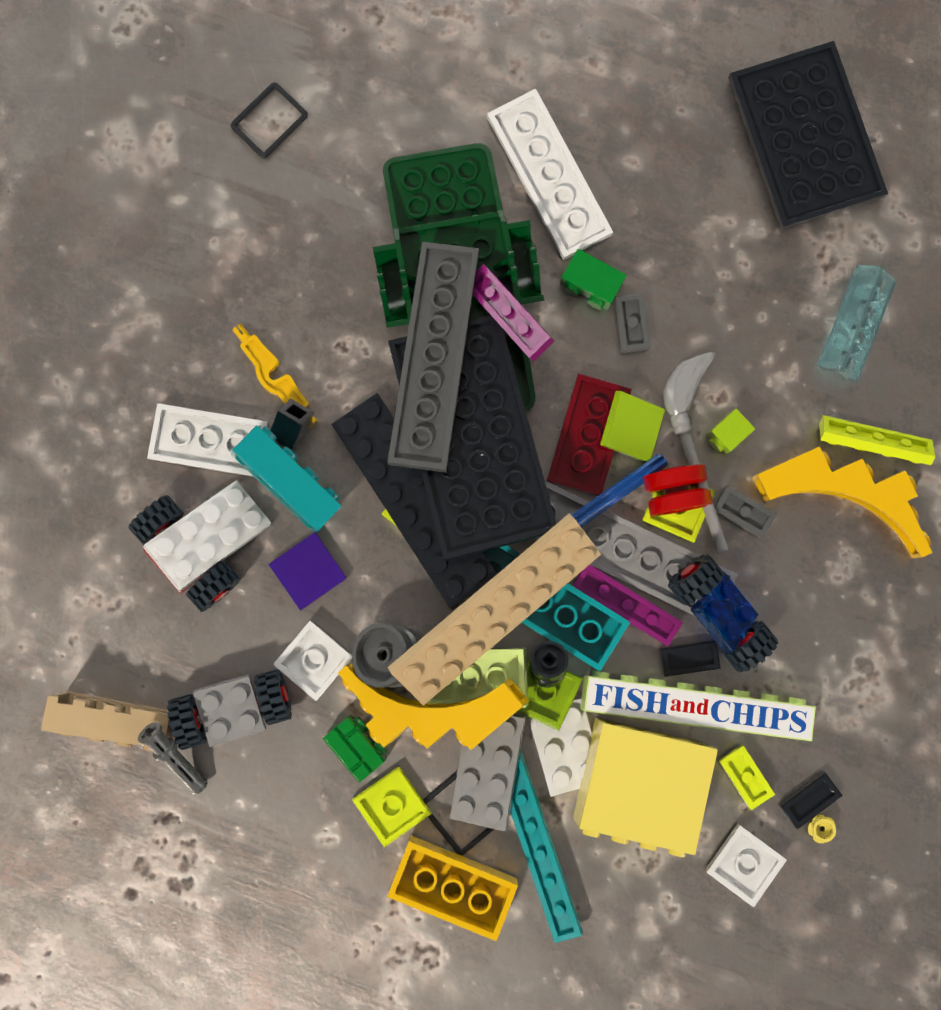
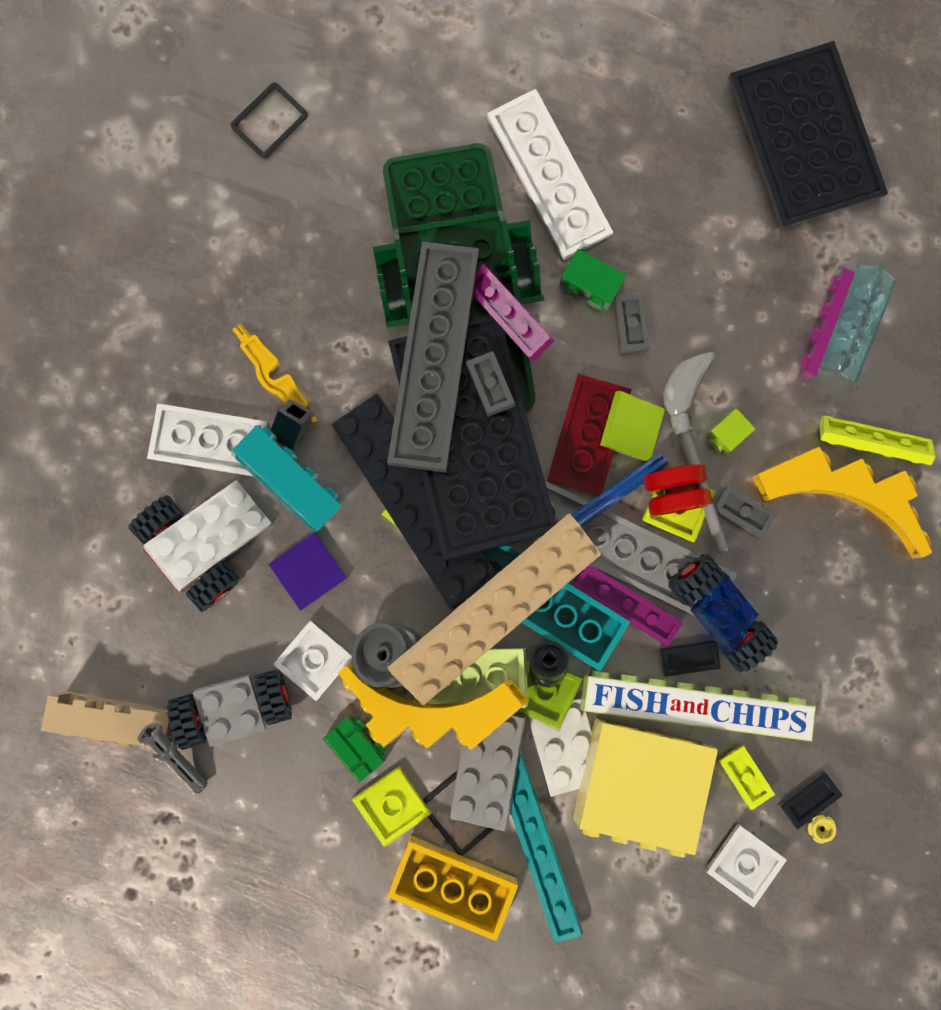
none -> dark grey plate [466,351,515,417]
none -> magenta plate [798,269,855,381]

